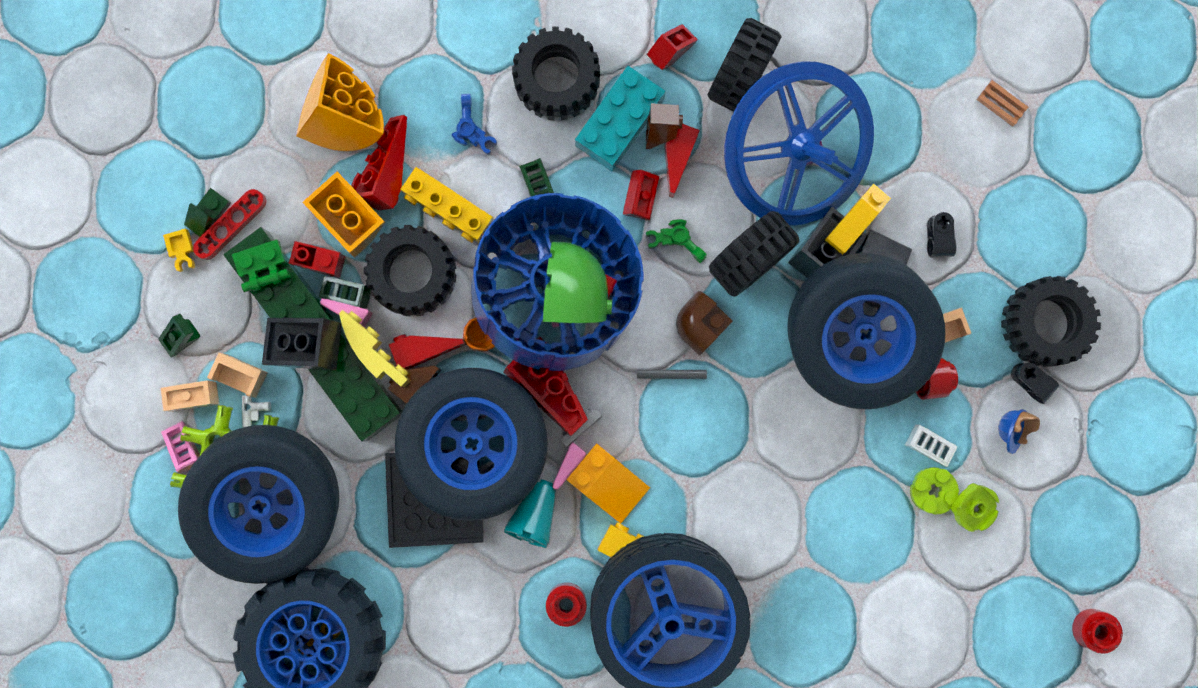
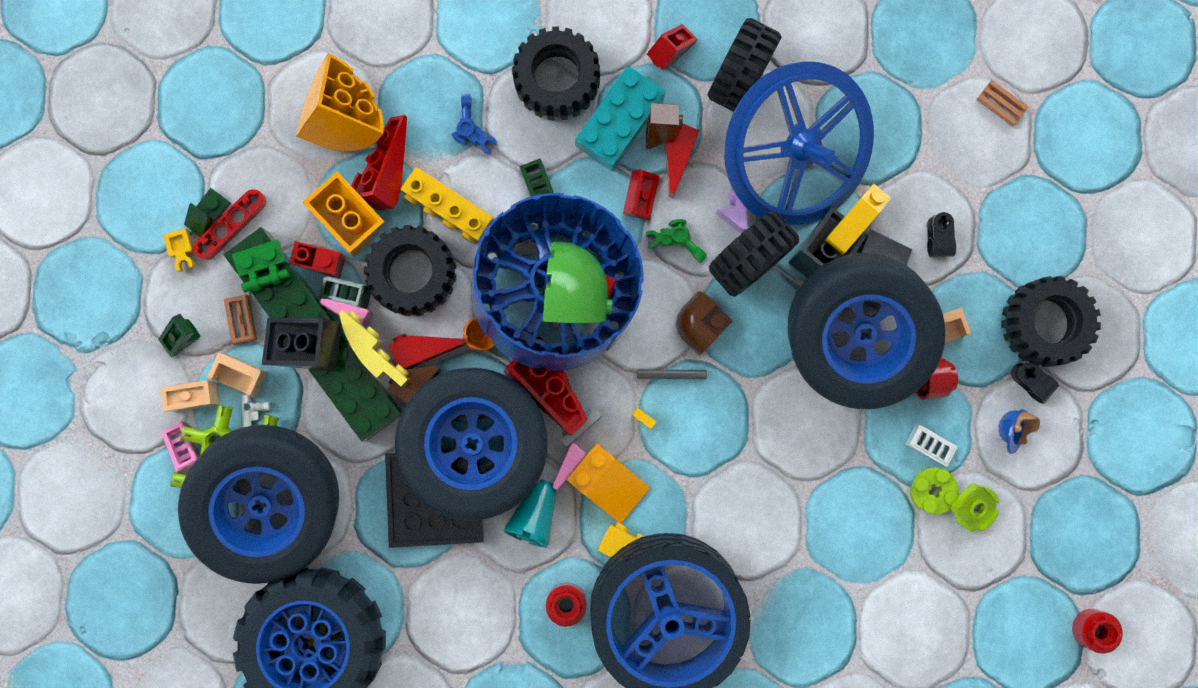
none -> nougat tile [224,294,257,345]
none -> yellow tile [632,408,656,429]
none -> lavender slope [716,189,748,234]

